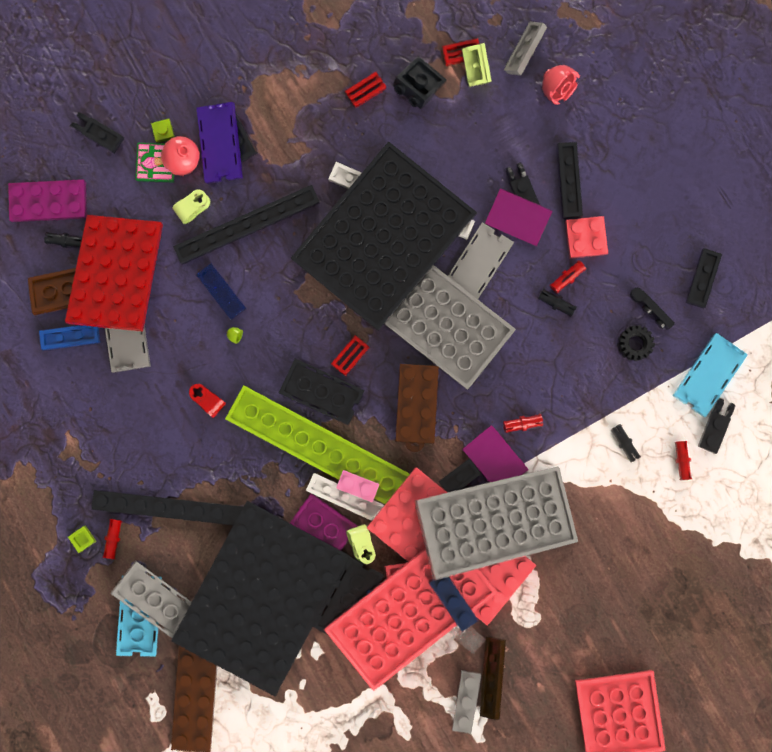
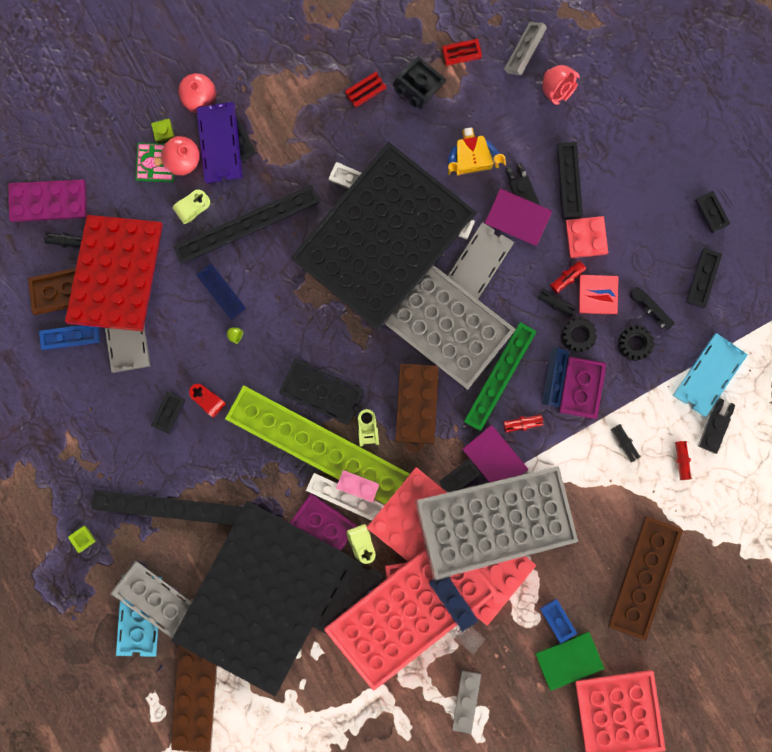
black hinge [70,112,124,154] -> none
red pin [102,519,122,559] -> none
red tile [331,335,370,377] -> none
yellowish green hinge [462,43,491,87] -> none
dark brown plate [480,637,506,720] -> none
none -> black plate [151,391,186,434]
none -> coral cylinder [178,73,217,113]
none -> yellowish green piece [358,409,379,447]
none -> torso [448,128,506,175]
none -> green plate [464,322,537,431]
none -> green tile [535,631,604,691]
none -> blue plate [539,599,577,644]
none -> dark blue plate [542,347,569,408]
none -> magenta tile [558,356,607,420]
none -> black tyre [561,317,597,353]
none -> coral tile [578,275,618,315]
none -> reddish brown plate [608,516,683,641]
none -> black plate [695,191,730,234]

